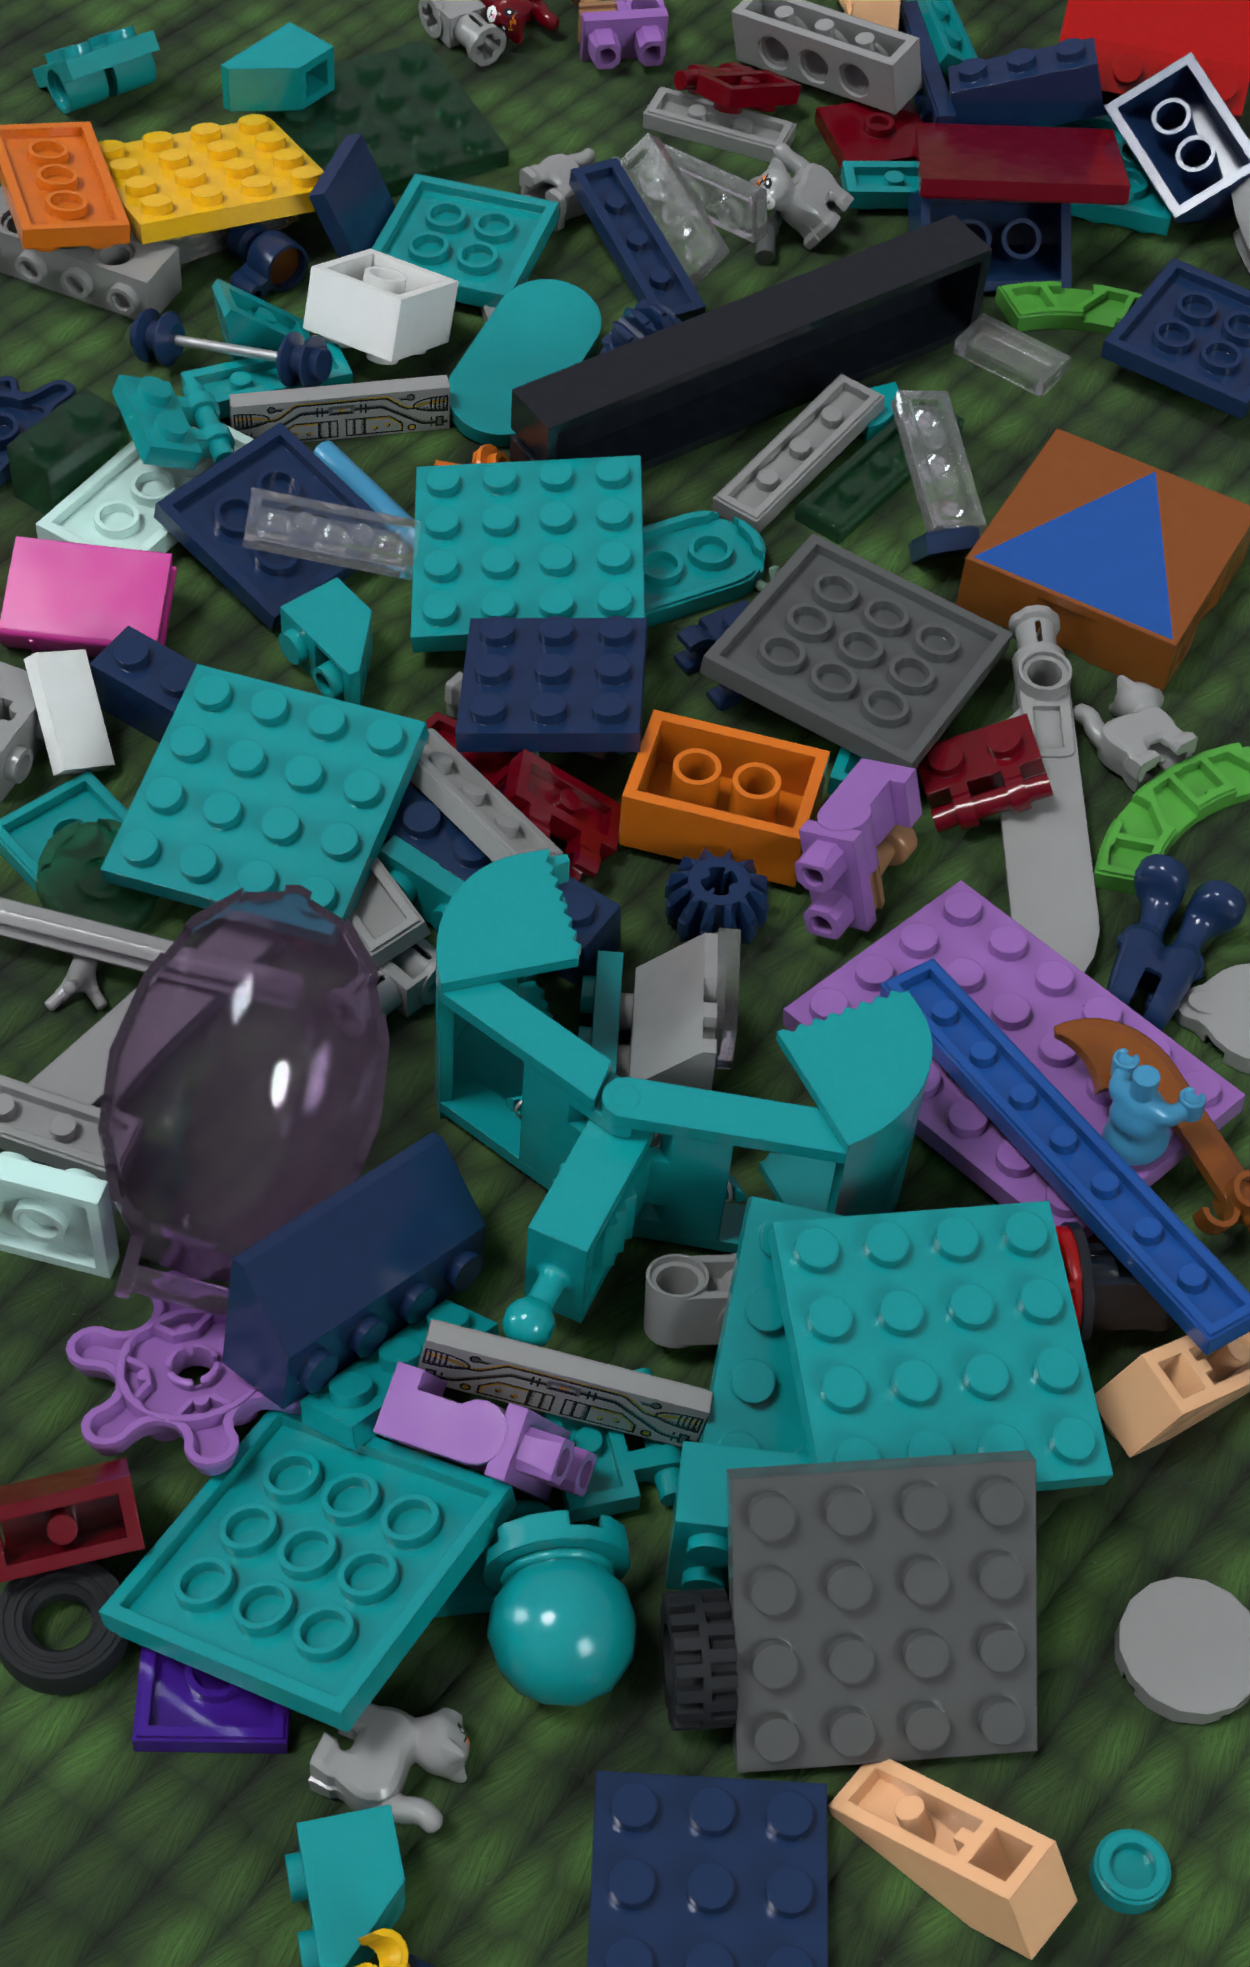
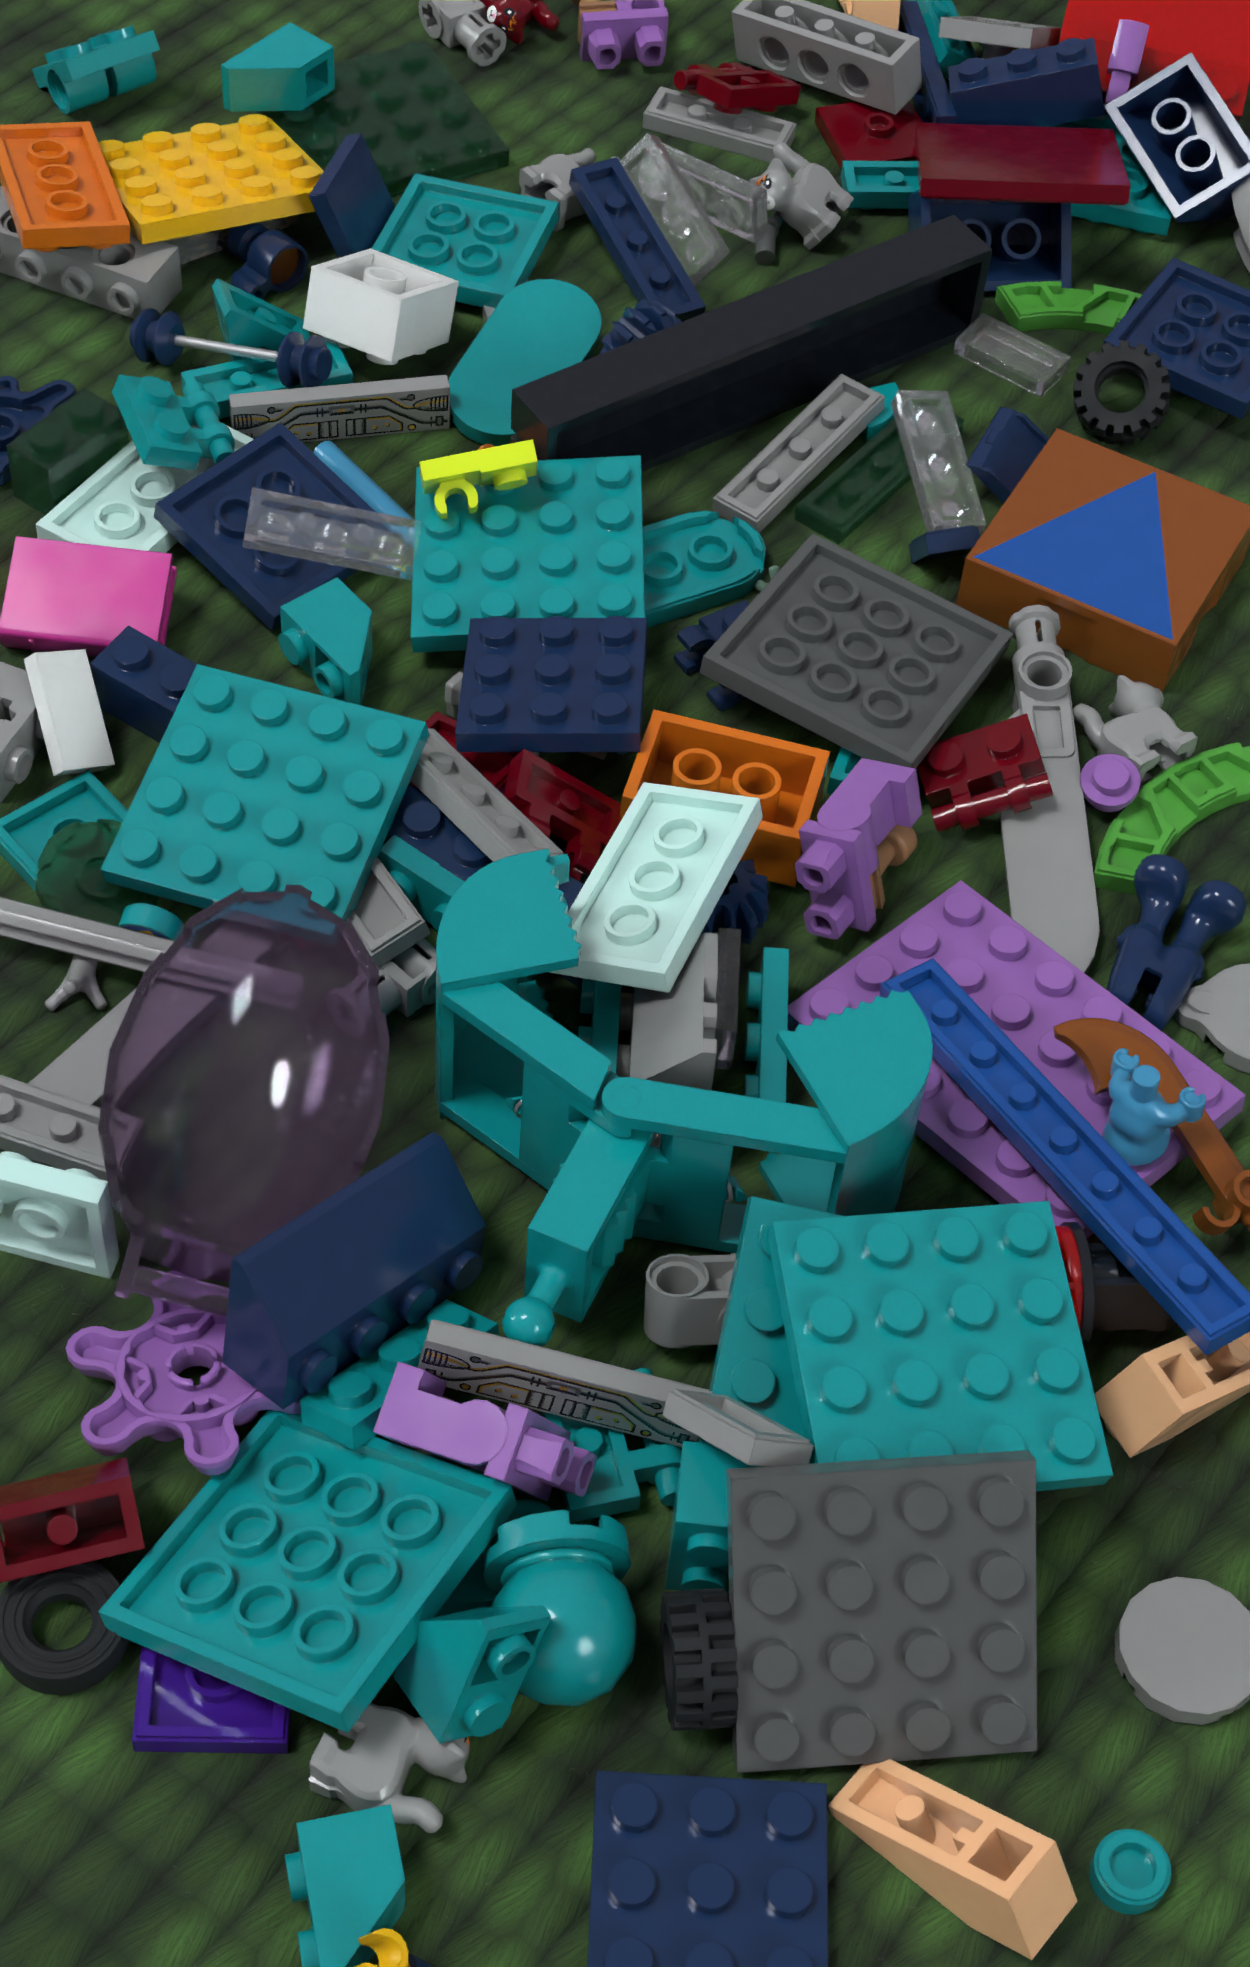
none -> teal tile [118,903,185,942]
none -> teal slope [394,1605,552,1744]
none -> neon yellow plate [420,439,538,519]
none -> light aqua plate [550,782,763,993]
none -> light grey tile [662,1389,814,1467]
none -> teal plate [743,947,789,1103]
none -> light grey tile [938,16,1061,59]
none -> dark blue piece [966,407,1049,503]
none -> black tyre [1073,340,1171,445]
none -> medium lavender plate [1080,754,1141,812]
none -> medium lavender bar [1104,19,1150,110]

